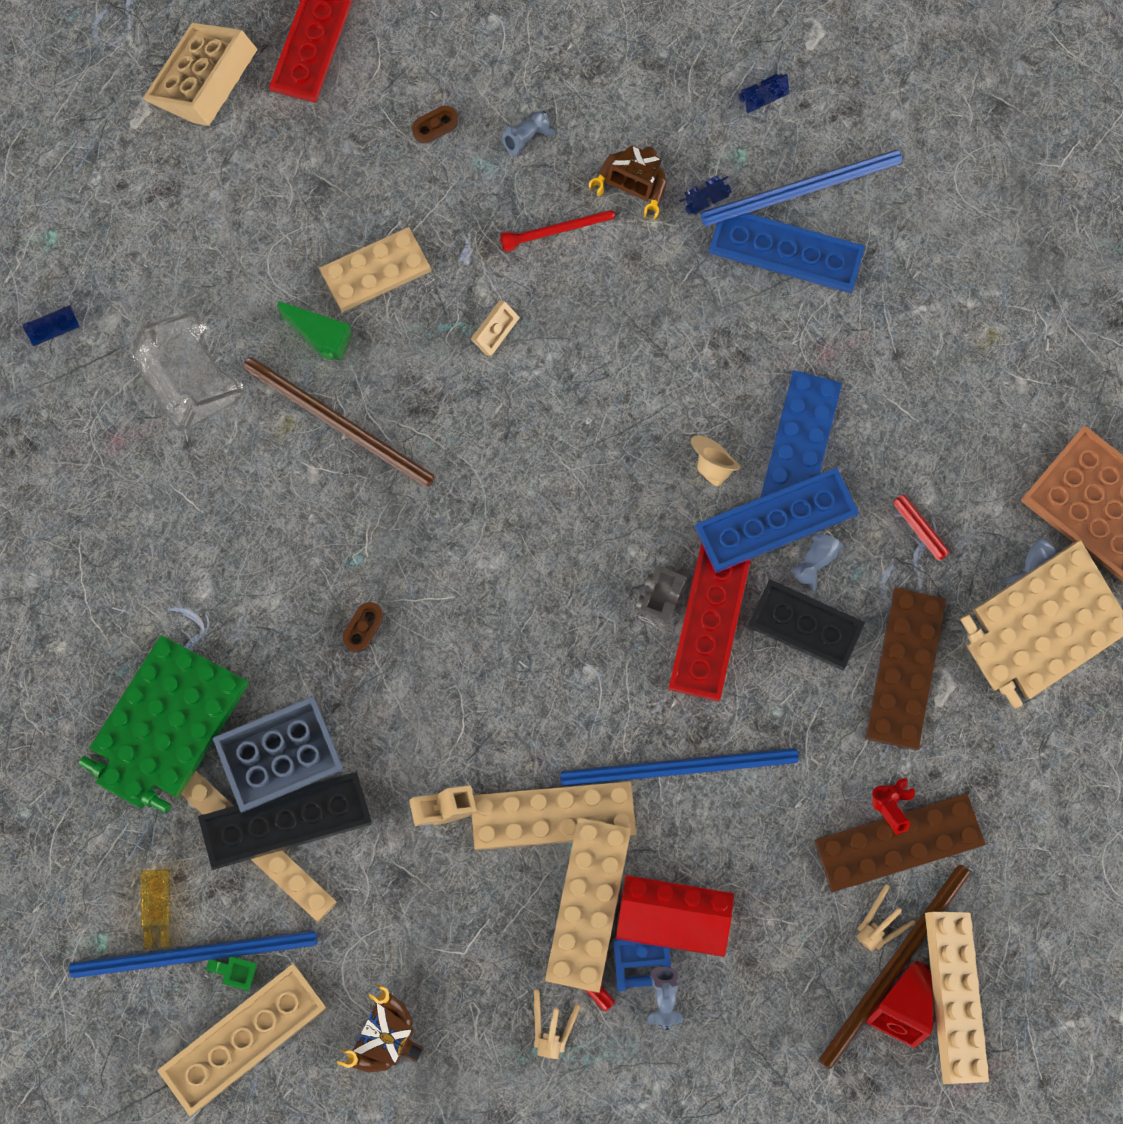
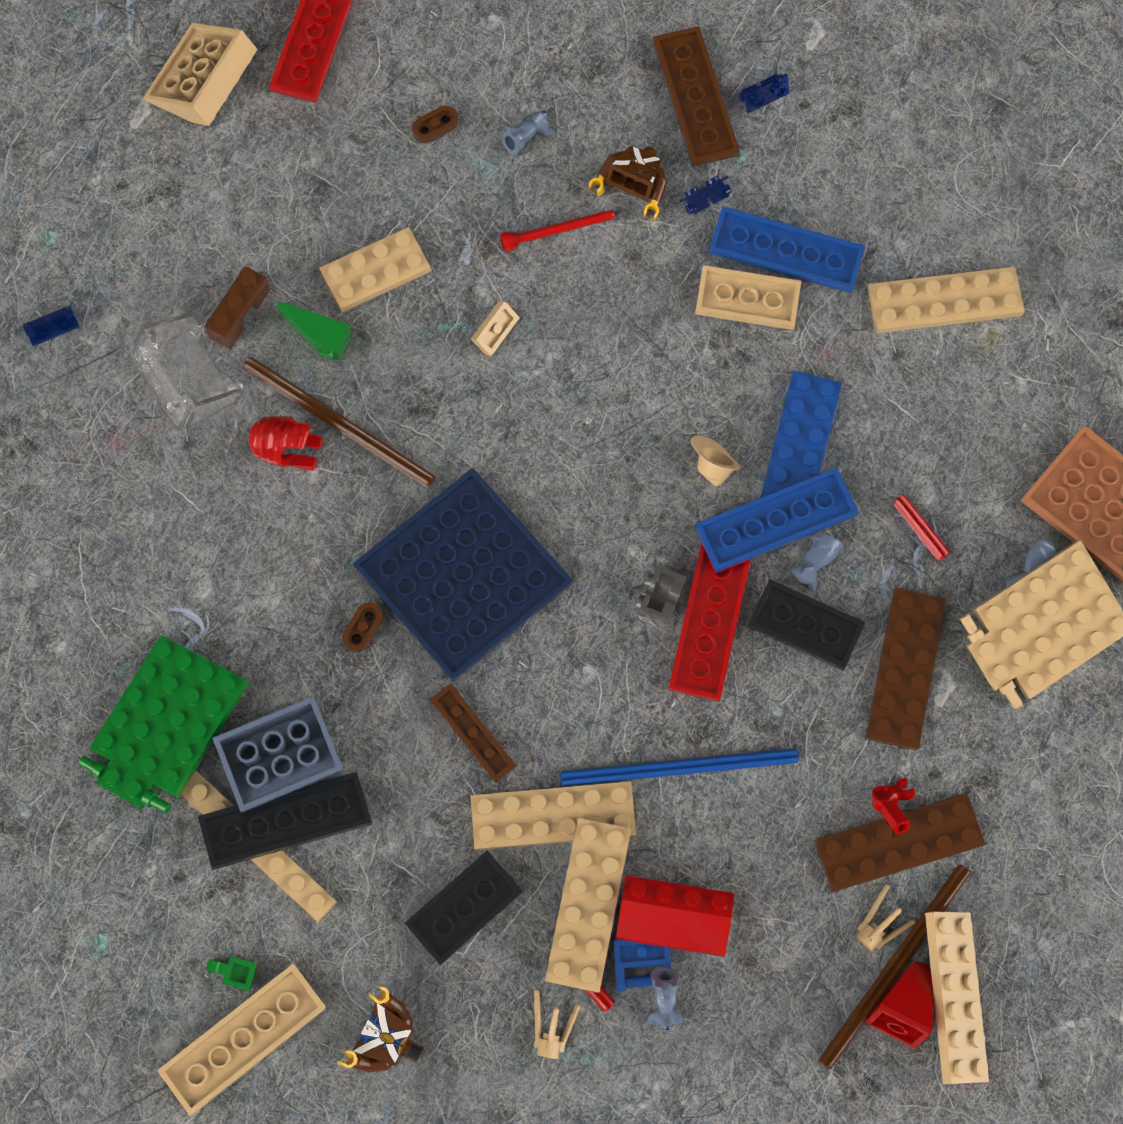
blue axle [69,930,317,978] -> none
clear yellow hinge [140,869,171,949] -> none
tan brick [409,785,477,826] -> none
axle [700,150,903,226] -> none
none -> reddish brown arch [204,266,270,350]
none -> red hair [248,416,324,471]
none -> dark blue plate [353,468,573,682]
none -> black plate [404,850,523,966]
none -> reddish brown plate [430,683,517,784]
none -> reddish brown plate [653,26,740,167]
none -> tan plate [695,265,801,330]
none -> tan plate [868,267,1025,334]

